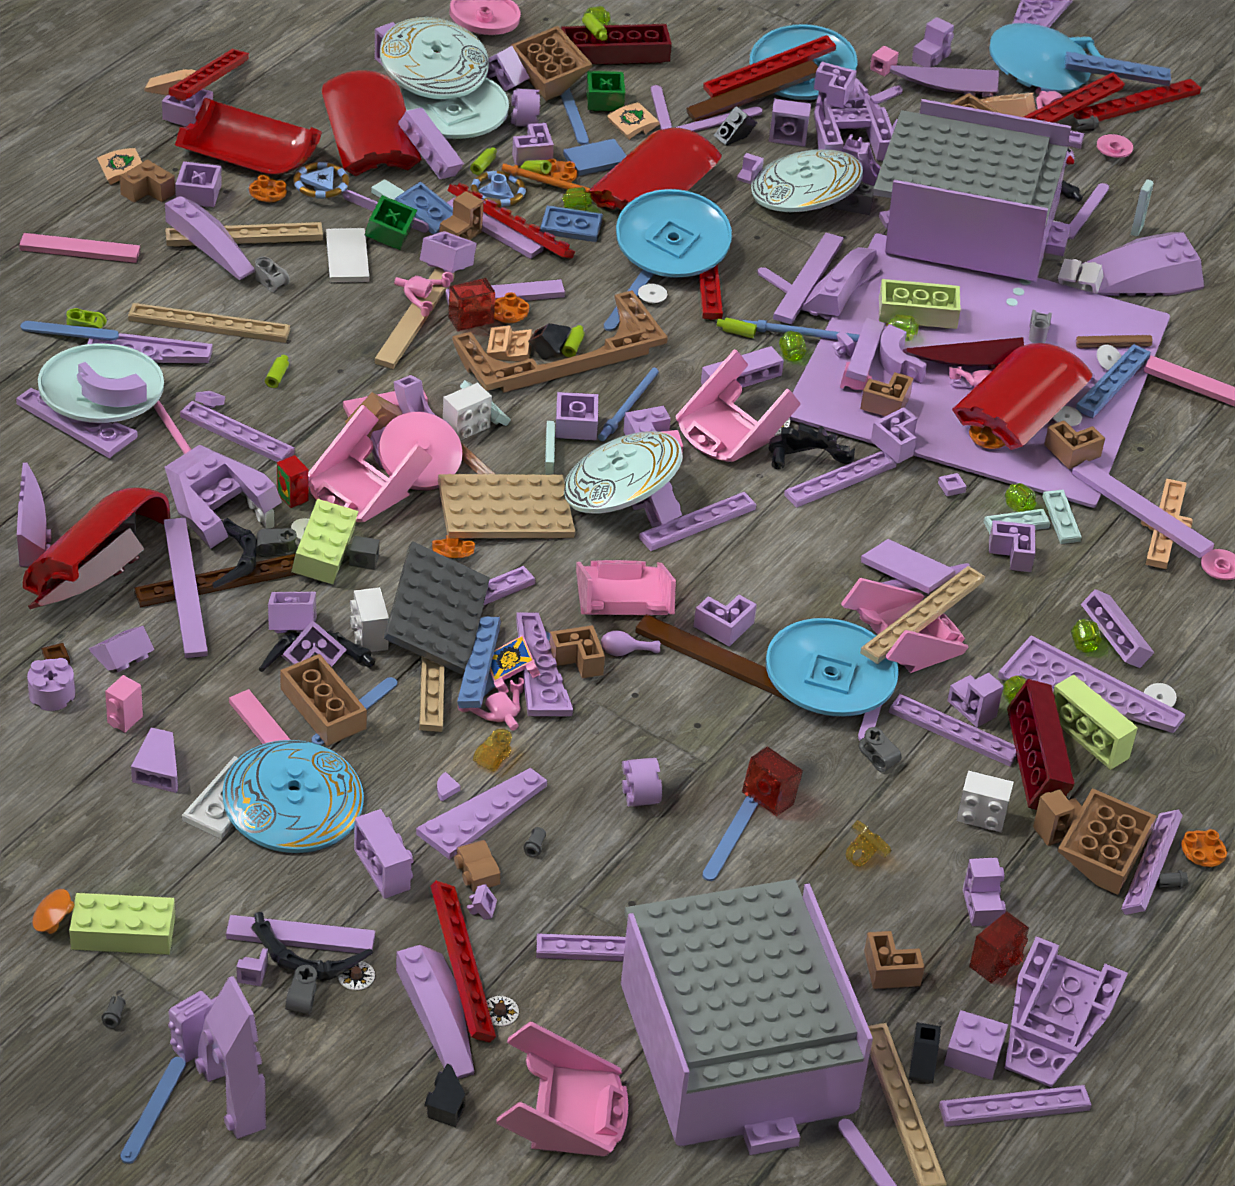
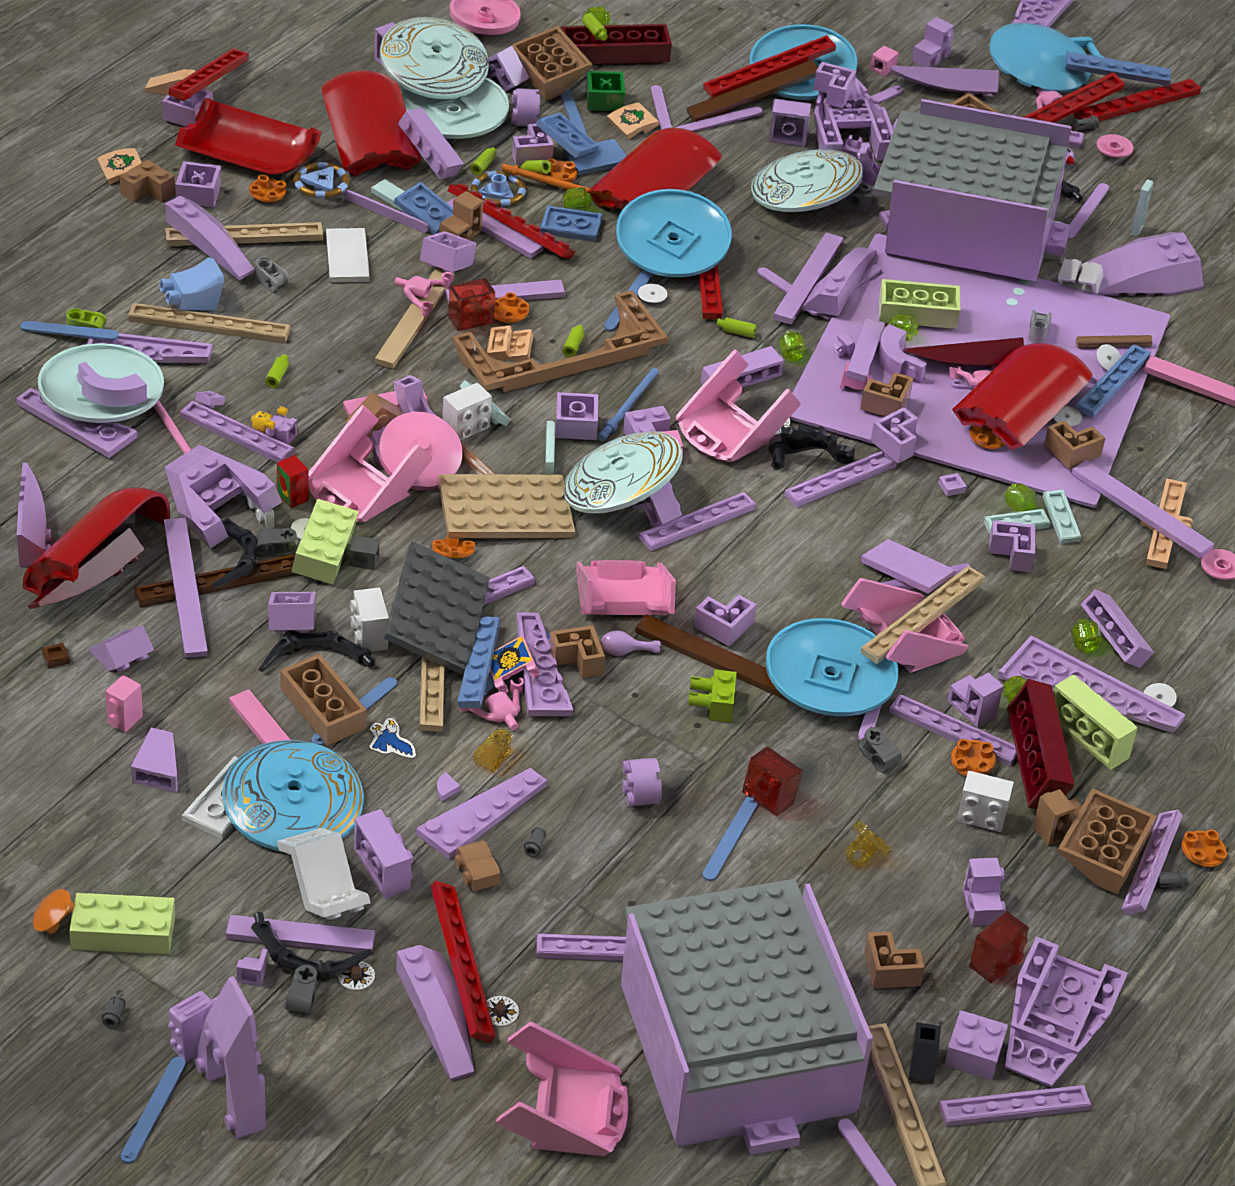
bright pink tile [19,233,140,263] -> none
lavender brick [27,658,75,711] -> none
lavender brick [282,620,347,667] -> none
green brick [365,195,417,250] -> none
black slope [424,1064,465,1128] -> none
lavender tile [467,884,497,920] -> none
black slope [528,323,571,359] -> none
black slope [714,106,758,146] -> none
lavender panel [737,153,764,185] -> none
medium blue bar [743,320,860,342] -> none
light nougat slope [980,93,1036,117] -> none
none -> light blue hips [159,258,224,311]
none -> piece [251,406,297,445]
none -> white bracket [277,828,370,920]
none -> sticker [370,718,416,758]
none -> medium blue tile [536,112,599,158]
none -> lime brick [688,669,737,723]
none -> orange dish [951,739,996,776]

